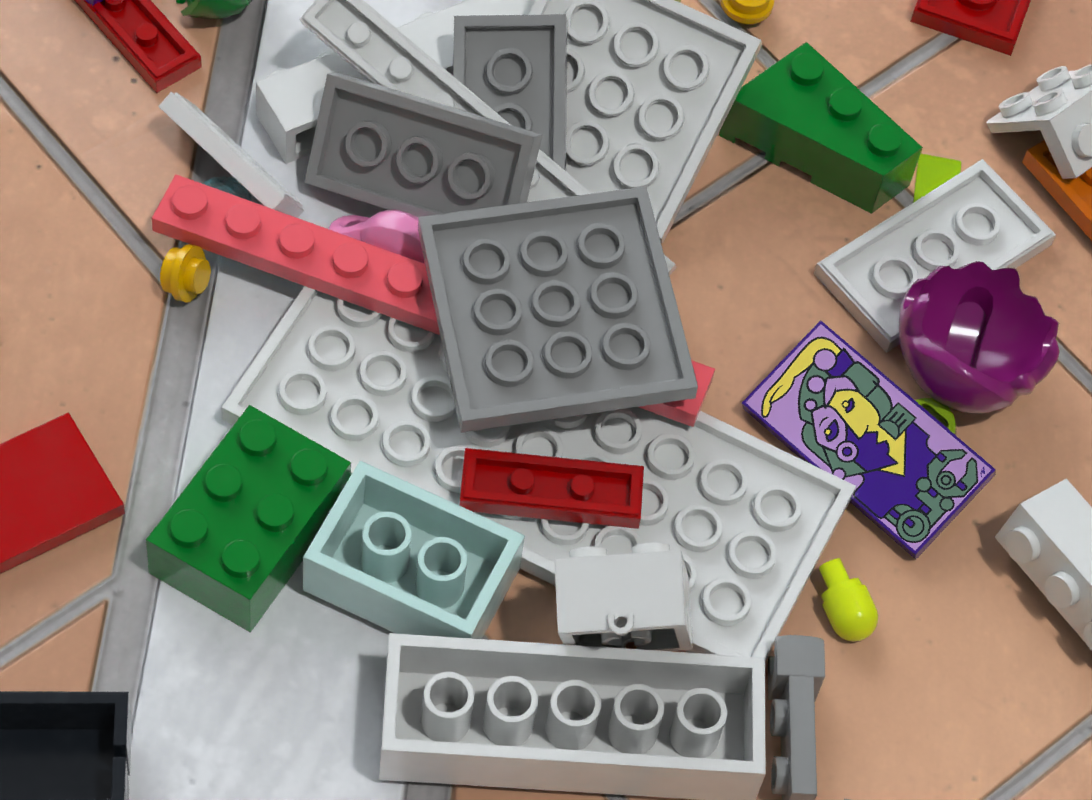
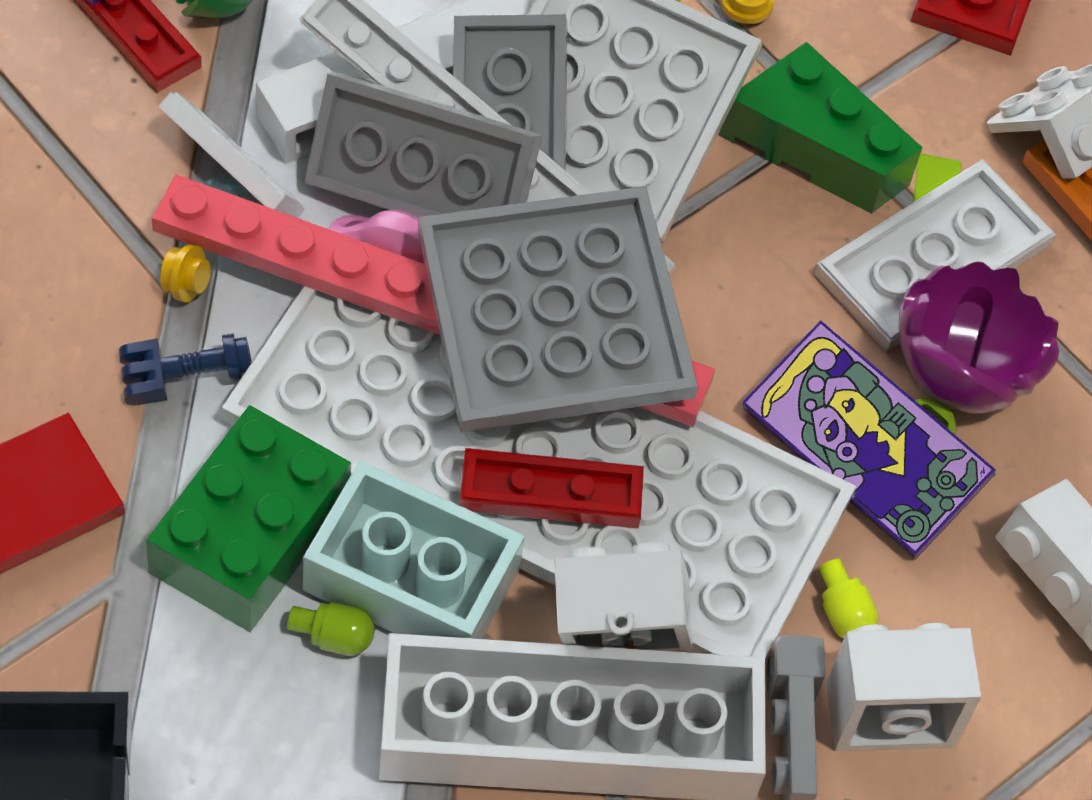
none -> dark blue hinge [119,333,252,405]
none -> lime cylinder [287,602,375,656]
none -> white brick [826,623,981,751]

